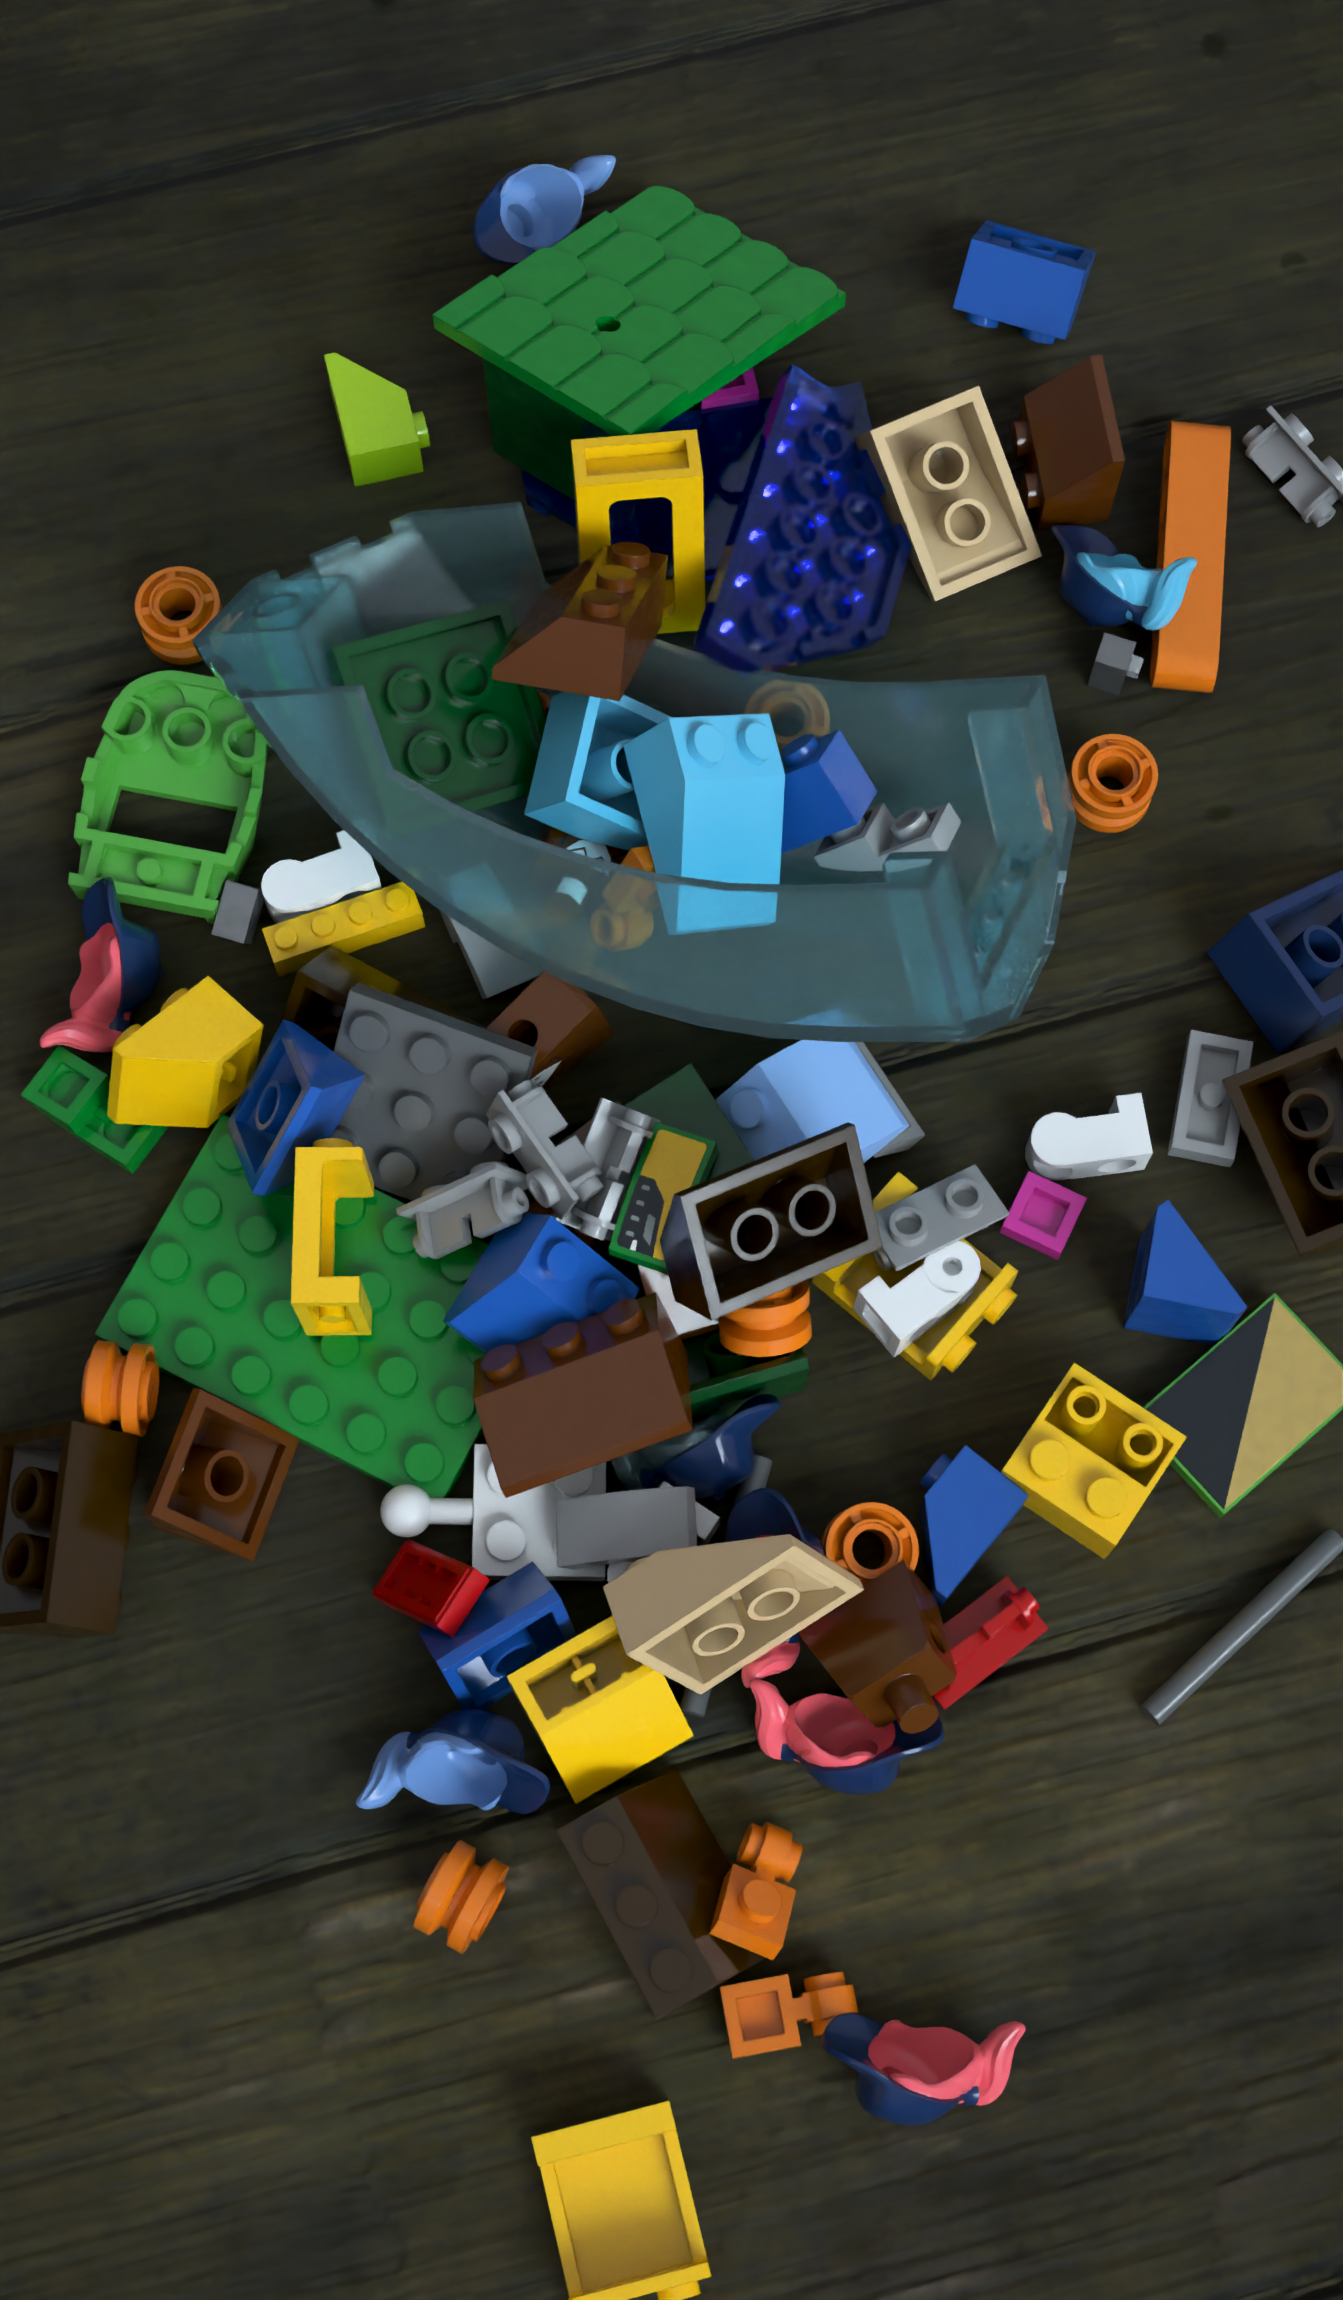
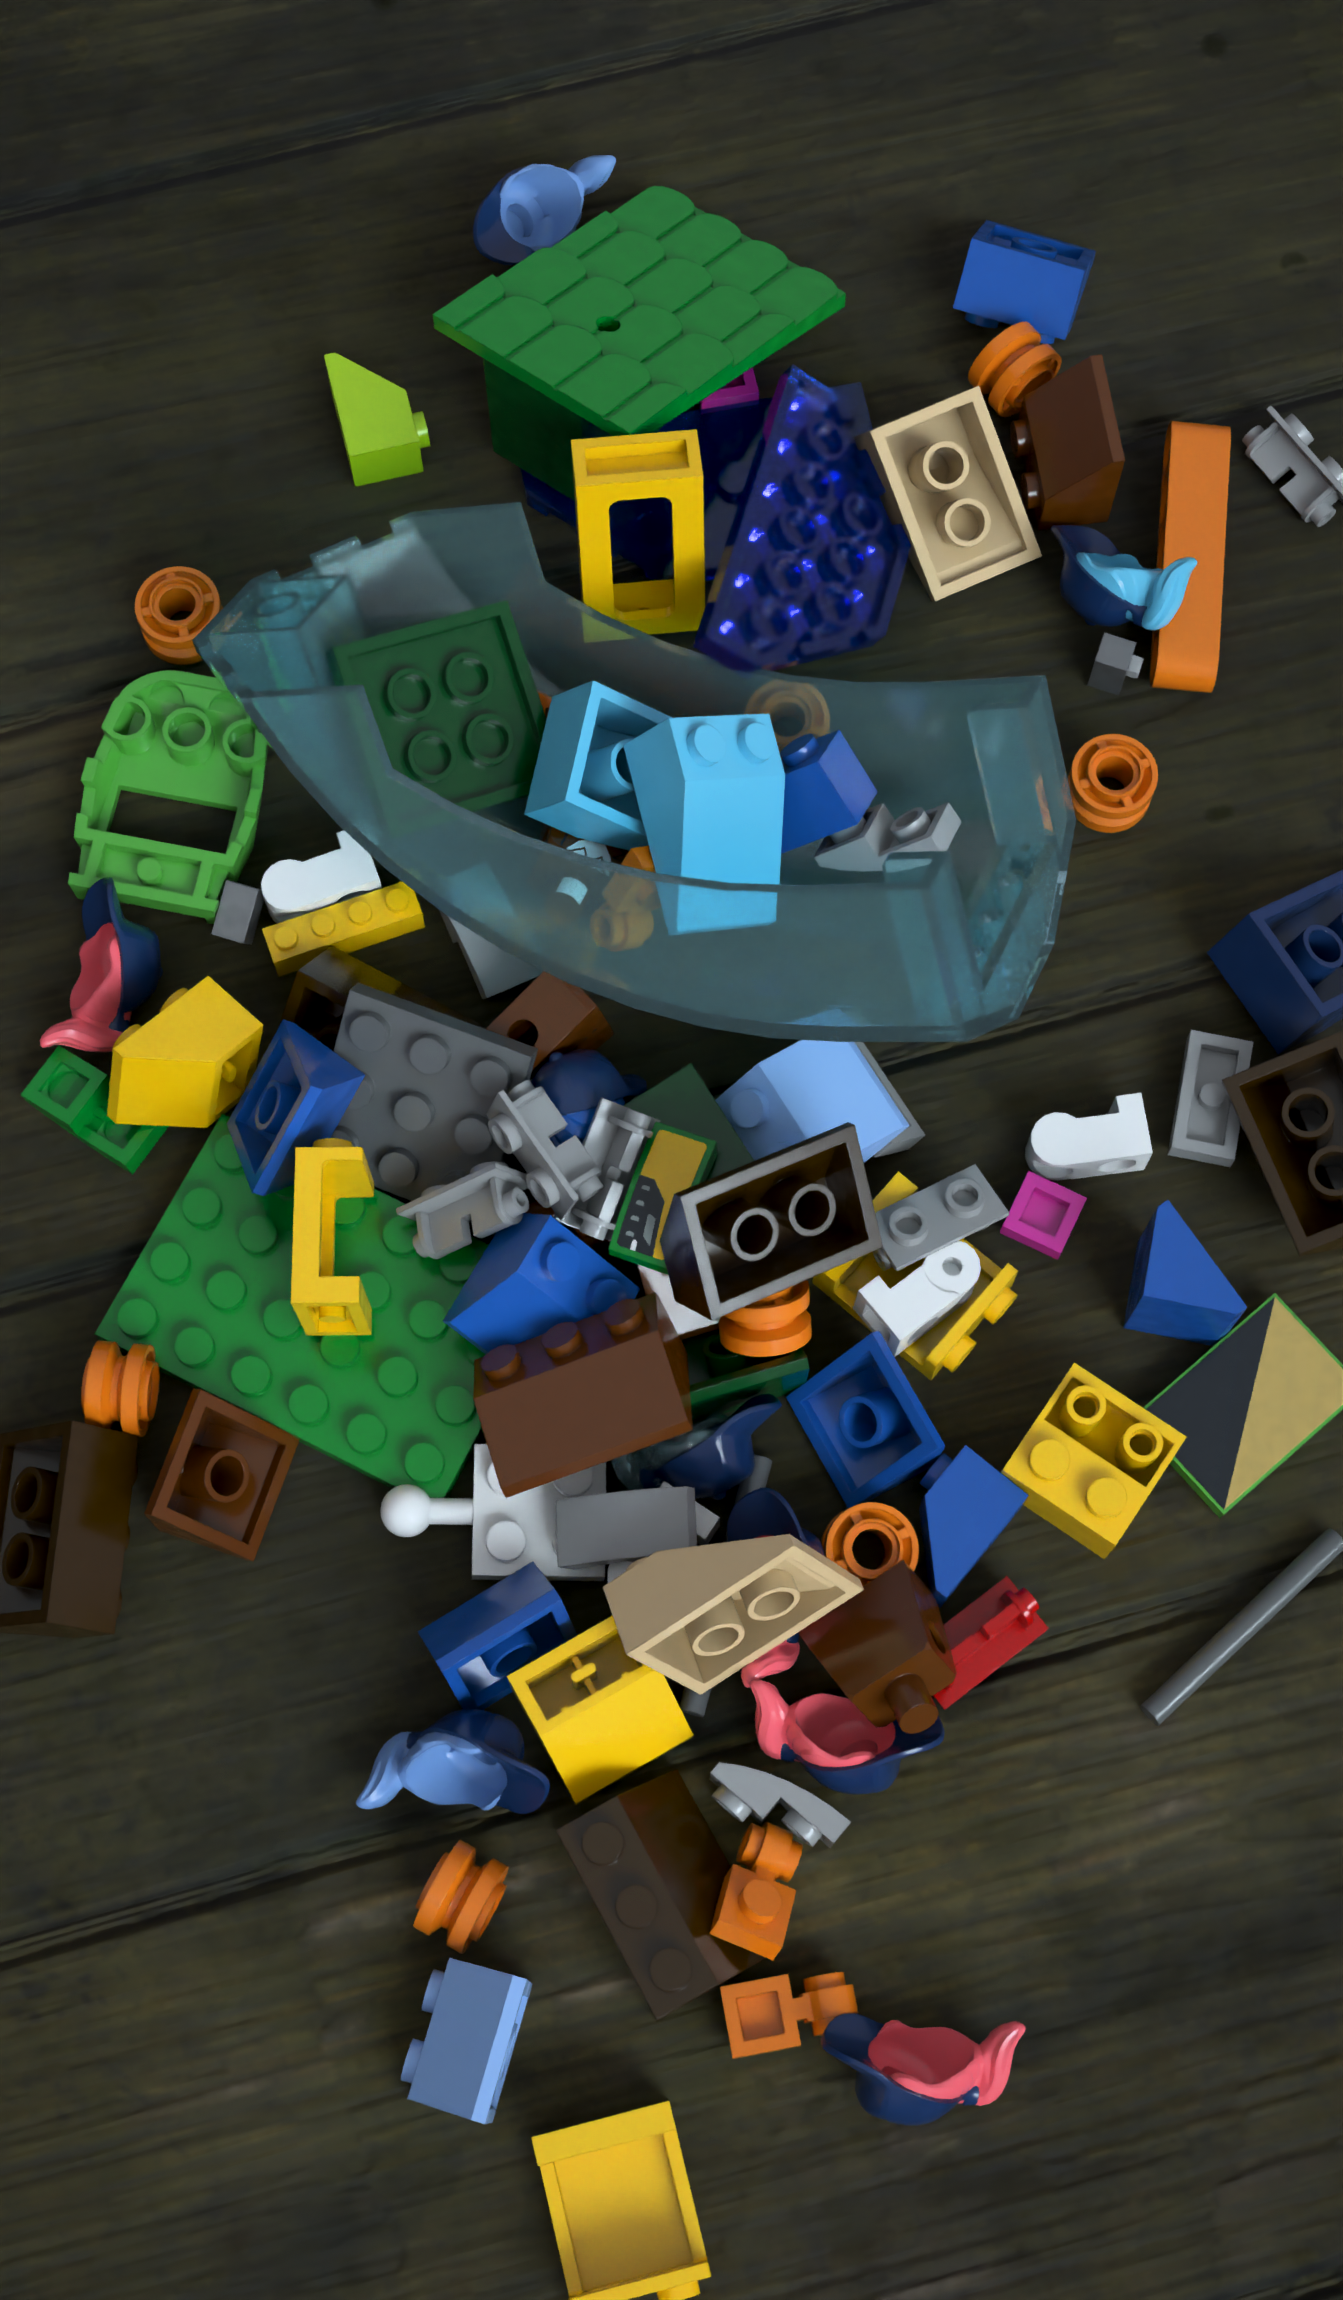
red plate [372,1539,490,1638] -> none
reddish brown slope [492,542,668,701] -> none
none -> light blue slope [401,1958,532,2124]
none -> dark blue hair [531,1049,647,1147]
none -> light grey slope [709,1762,851,1848]
none -> blue slope [786,1331,945,1508]
none -> orange wheel [968,321,1062,417]

